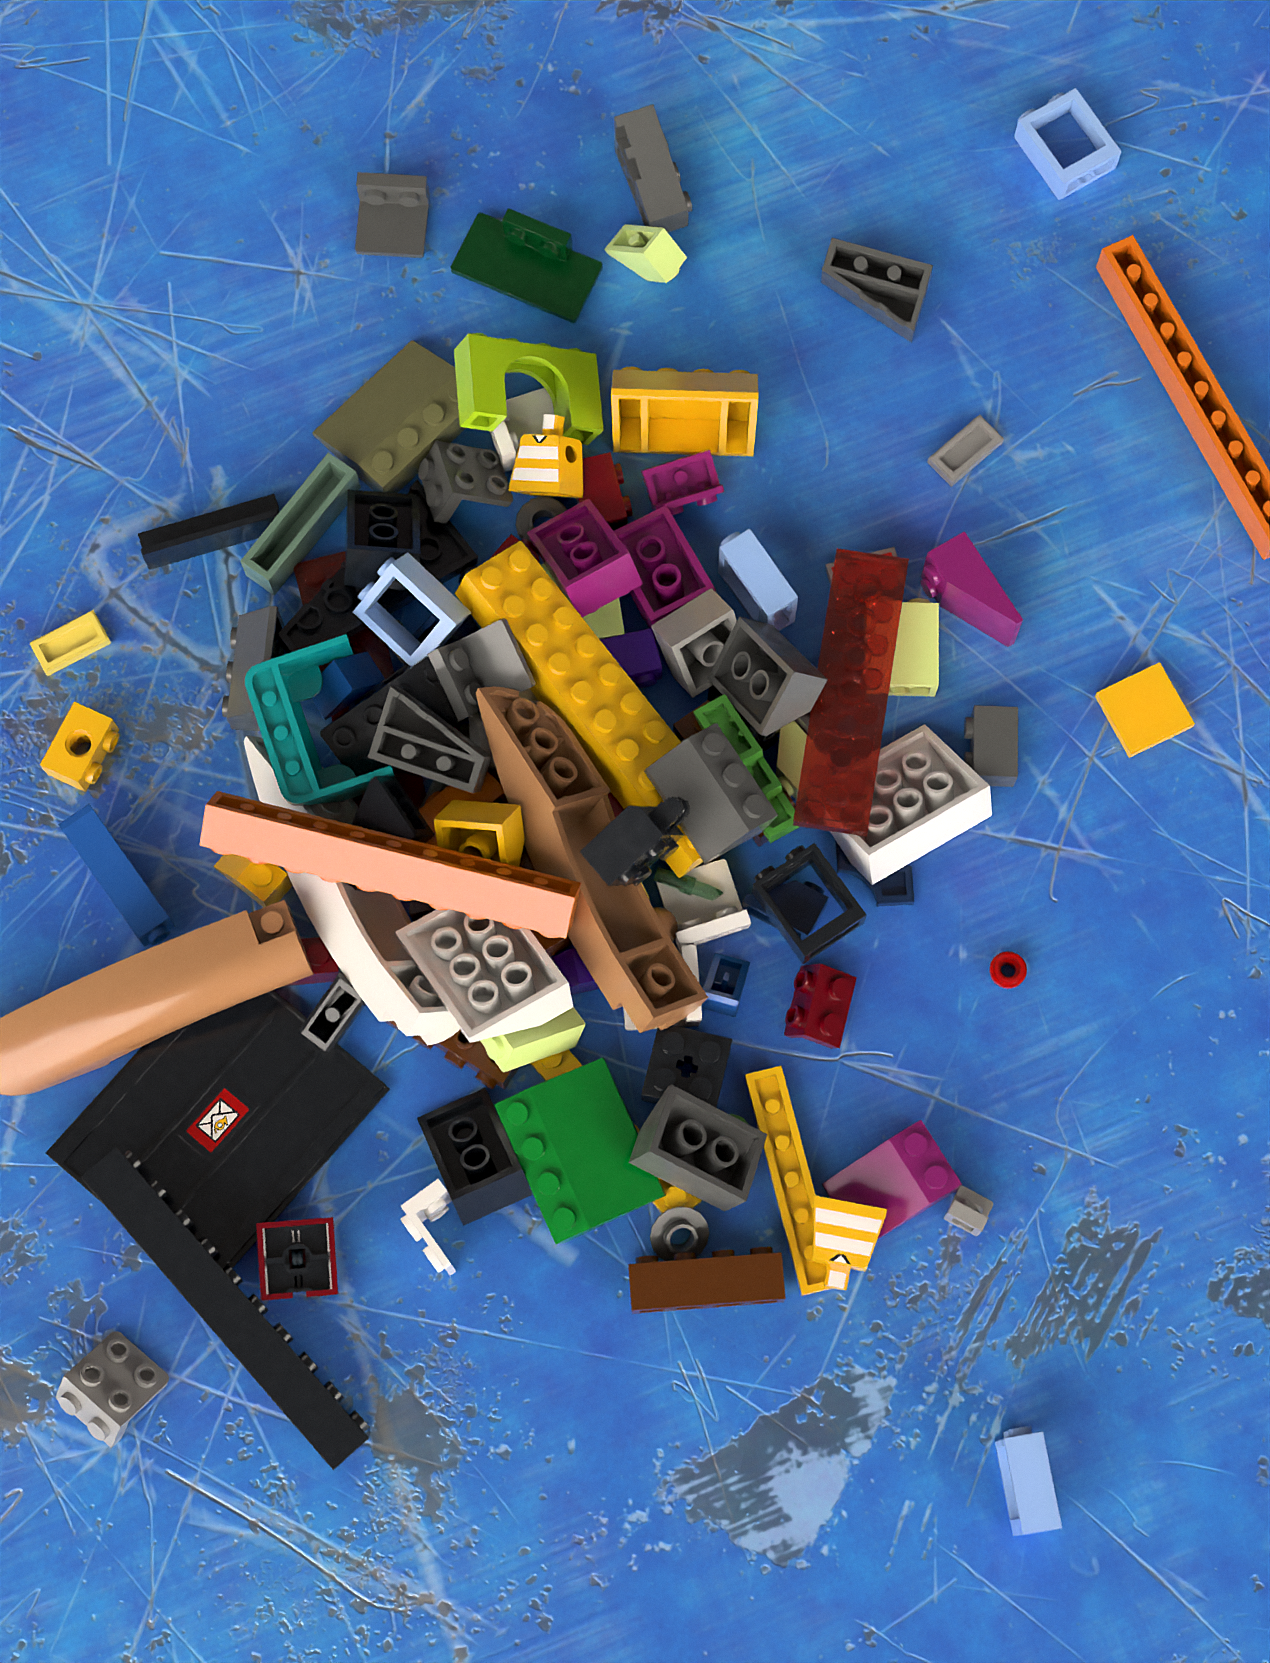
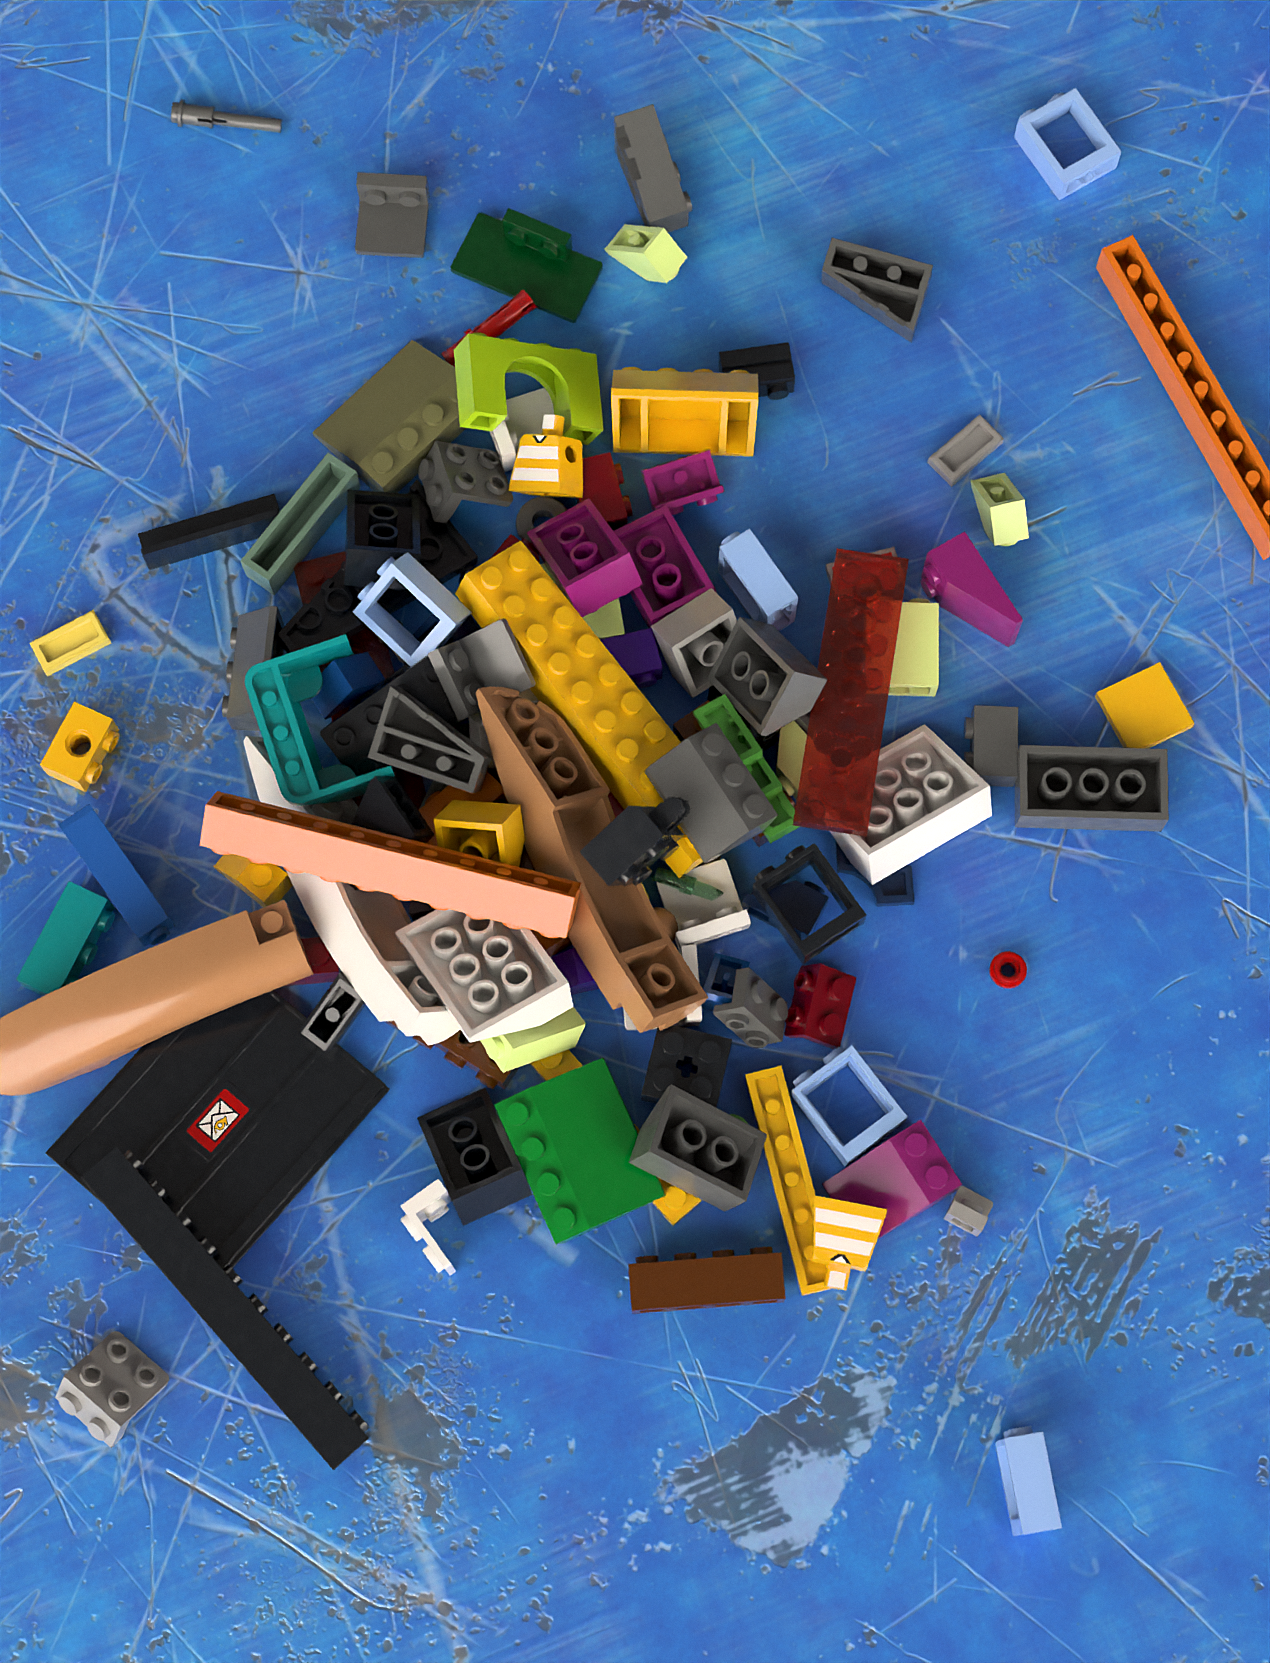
black piece [256,1217,338,1301] -> none
dark grey piece [650,1206,709,1261] -> none
none -> teal brick [16,881,115,996]
none -> dark grey pin [171,99,282,133]
none -> red pin [441,290,537,367]
none -> dark grey bracket [713,967,788,1048]
none -> black brick [718,342,795,400]
none -> light blue window [791,1045,907,1167]
none -> yellowish green slope [971,473,1029,546]
none -> dark grey brick [1015,745,1169,832]

